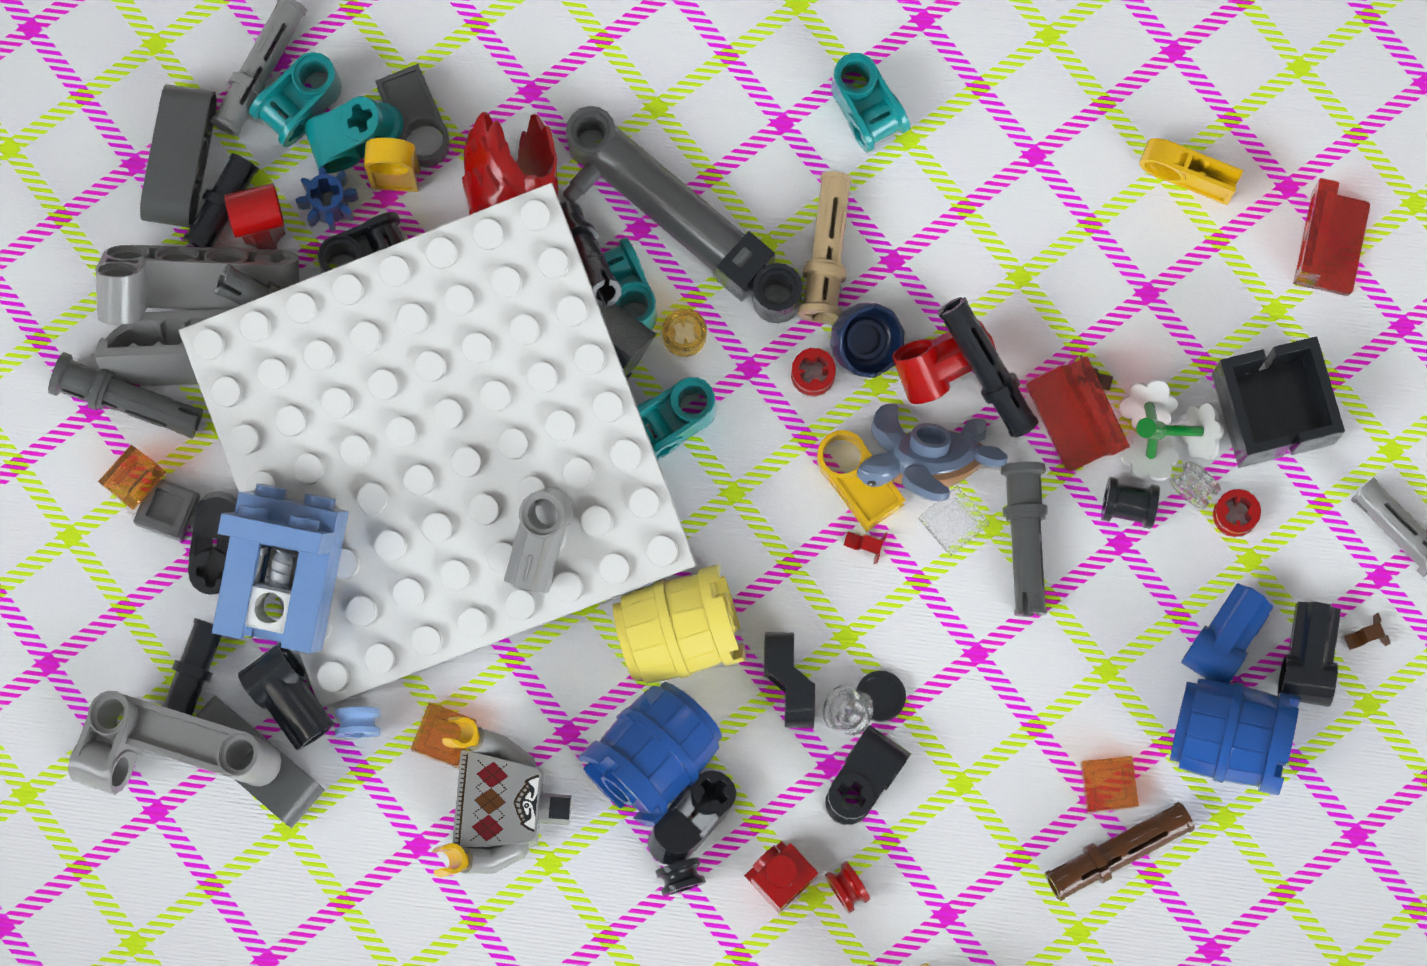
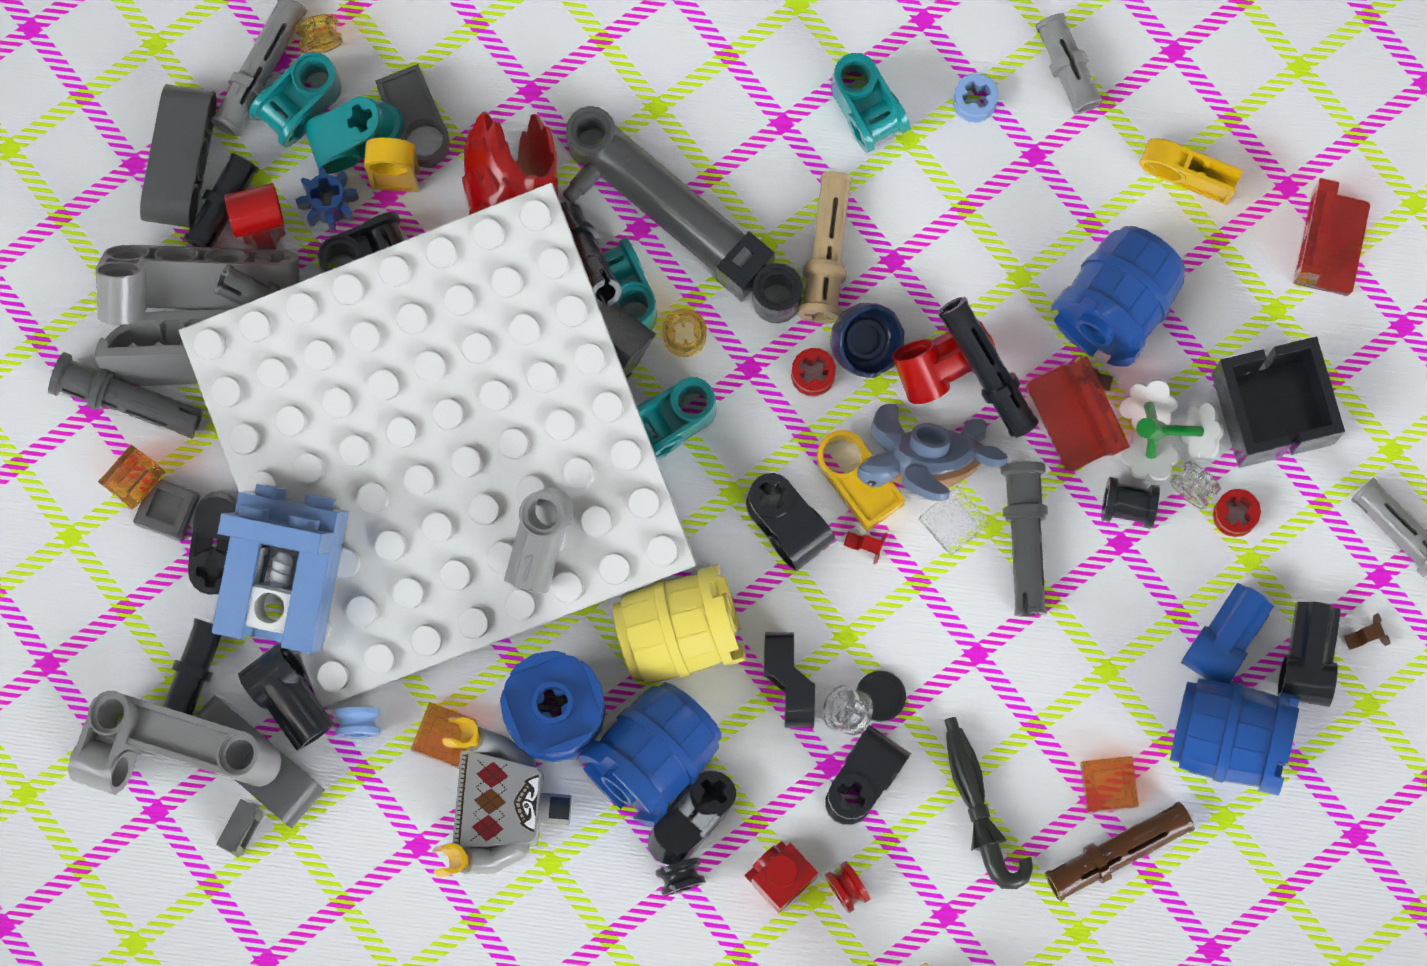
none -> flat silver tile [216,799,263,858]
none -> clear yellow bush [295,14,343,54]
none -> blue piece [500,650,606,762]
none -> black piece [746,473,836,571]
none -> pearl dark grey piece [944,717,1033,890]
none -> light blue bush [953,73,999,123]
none -> light grey pin [1036,13,1103,114]
none -> blue piece [1051,226,1185,367]

